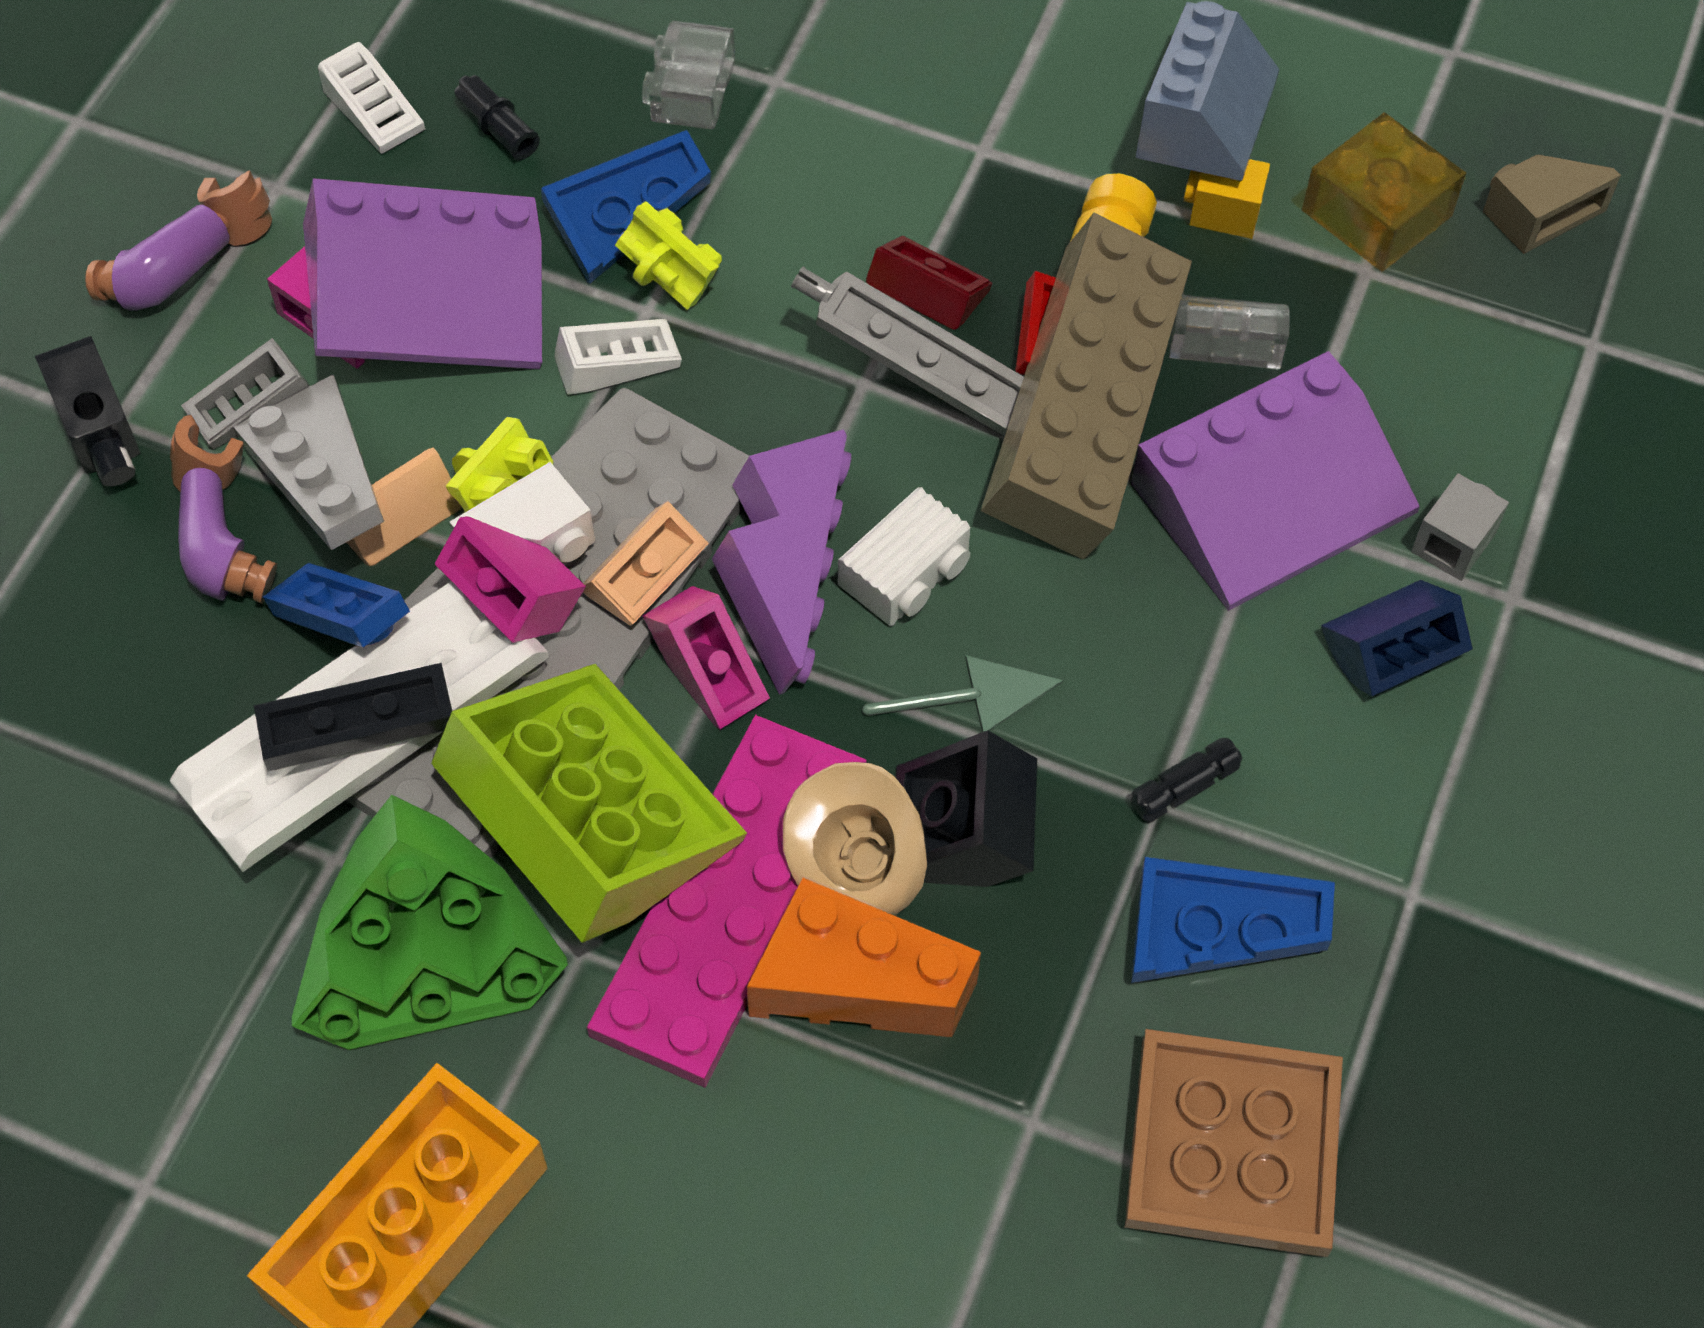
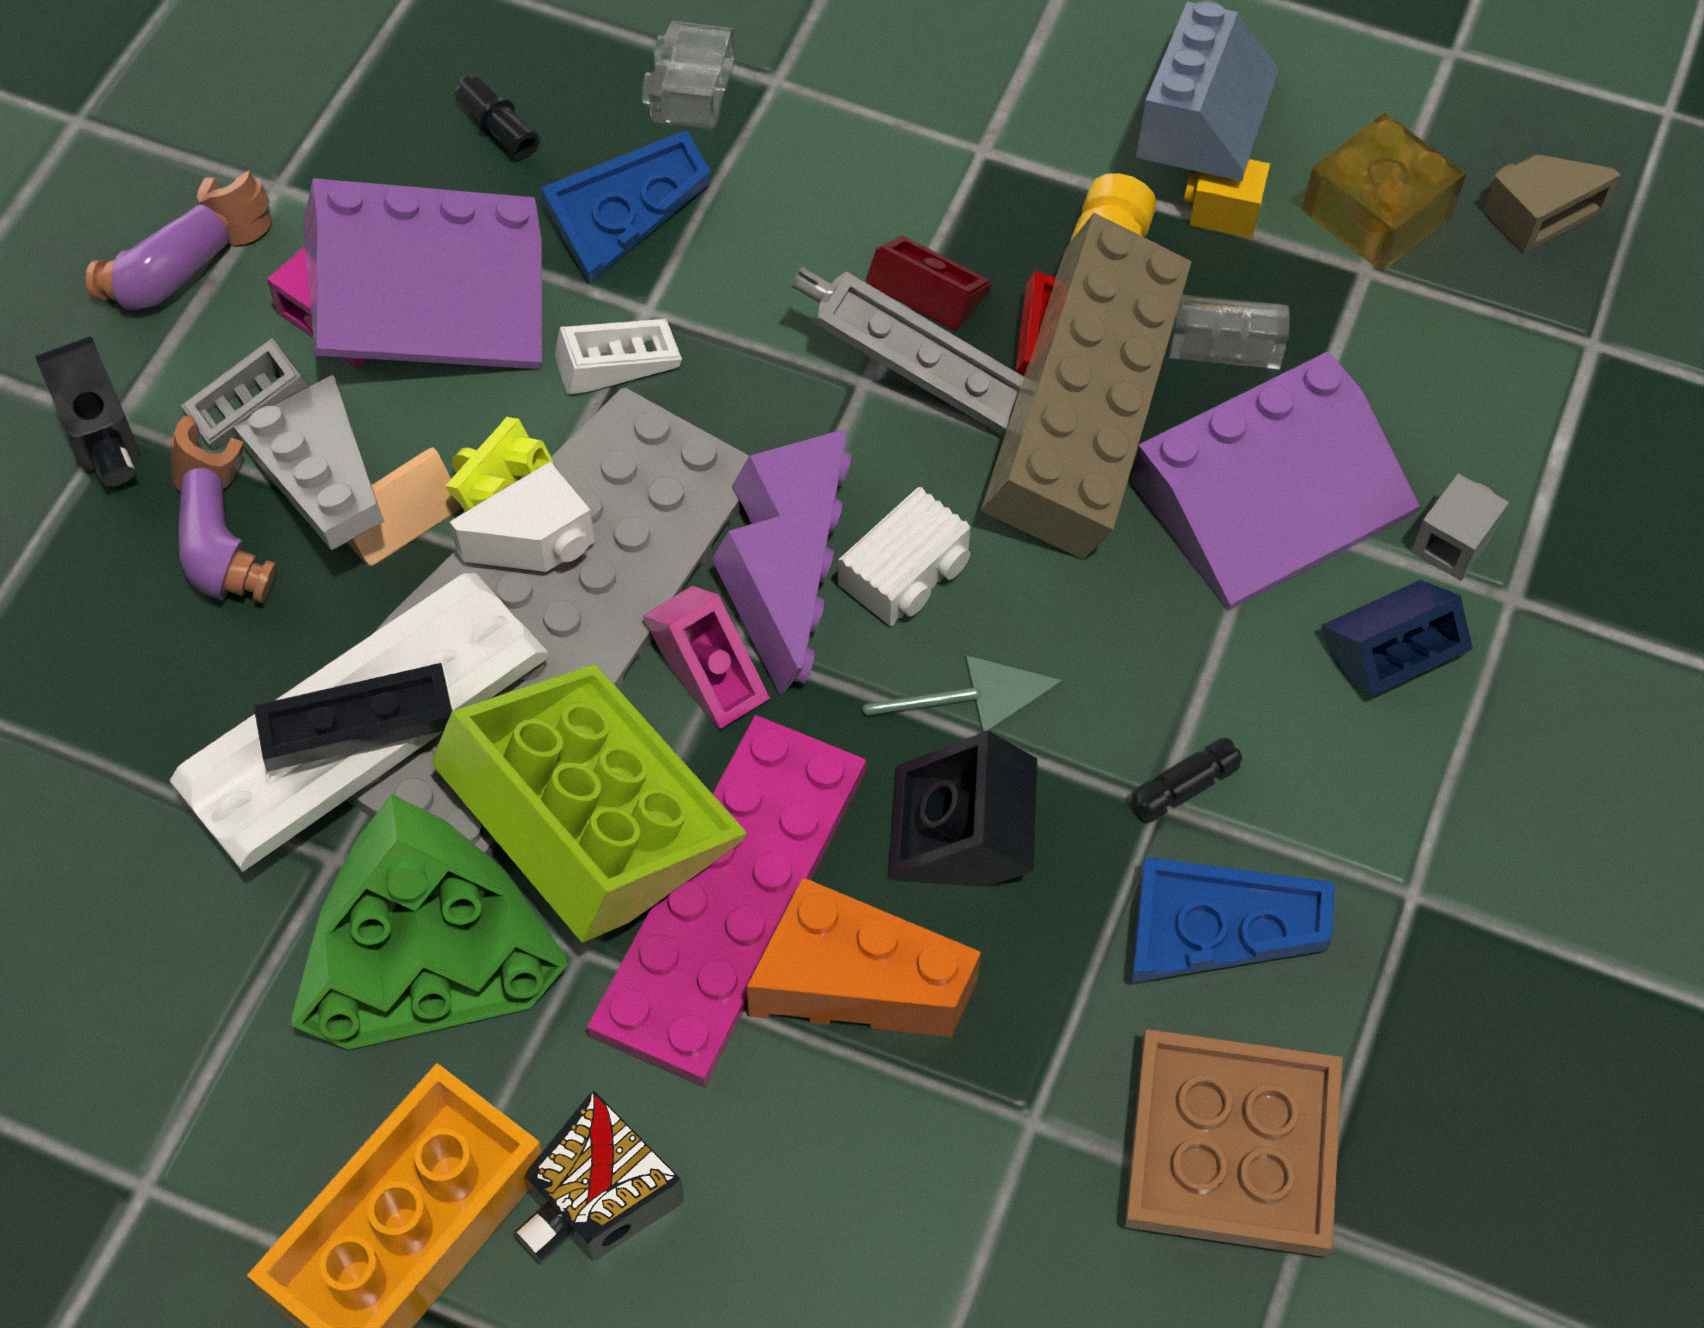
blue plate [263,563,410,648] -> none
white slope [318,42,425,154] -> none
dark pink slope [435,516,586,643] -> none
light nougat slope [583,501,709,626] -> none
neon yellow hips [615,201,722,310] -> none
tan hat [783,762,927,916] -> none
none -> torso [514,1091,684,1263]

